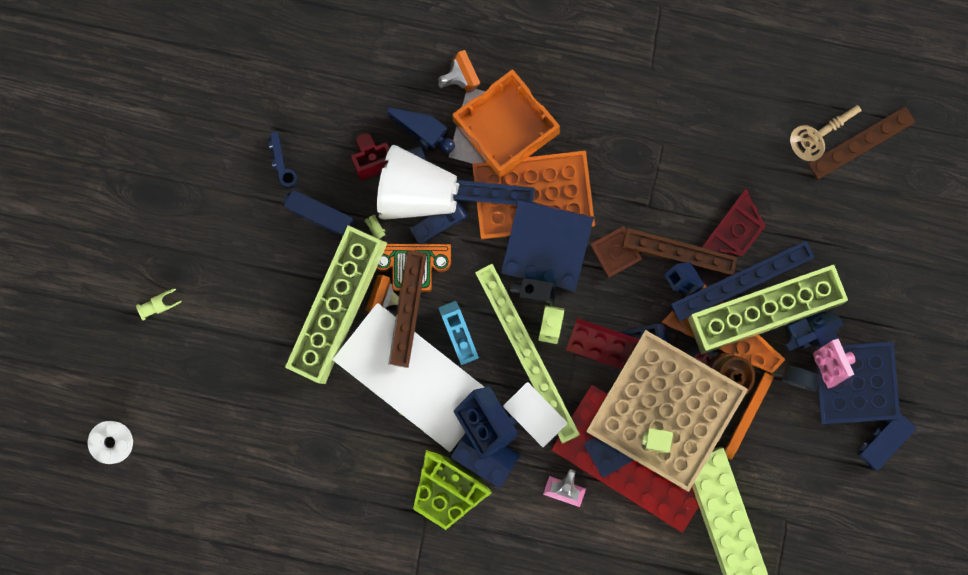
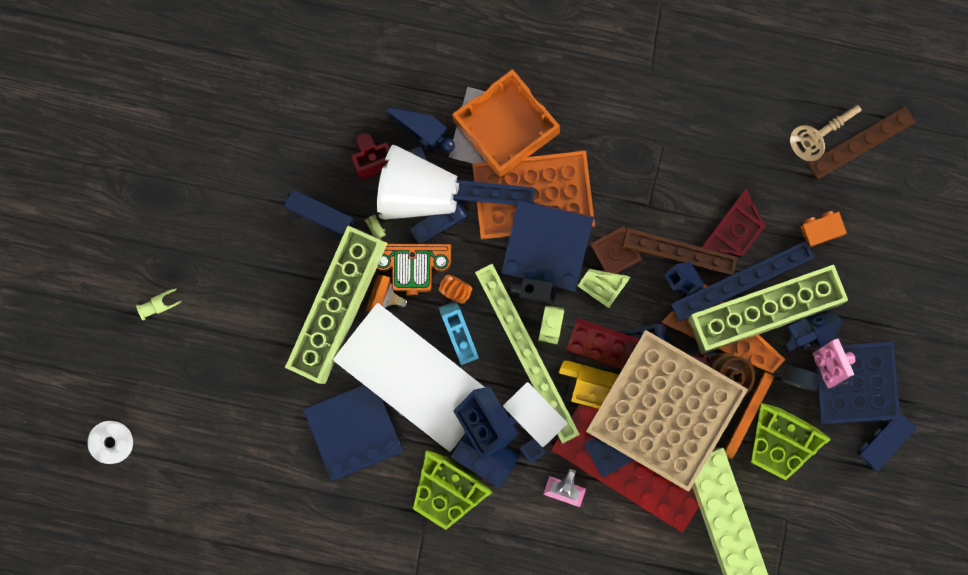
dark blue plate [268,131,298,189] -> none
reddish brown plate [388,250,427,368] -> none
piece [438,50,481,93] -> none
yellowish green brick [642,428,673,453] -> none
none -> dark blue plate [303,385,403,481]
none -> orange gear [438,275,472,304]
none -> dark blue plate [520,438,546,464]
none -> yellow plate [559,361,619,409]
none -> yellowish green wing [578,269,630,308]
none -> lime wedge [751,403,831,480]
none -> orange brick [800,211,847,247]

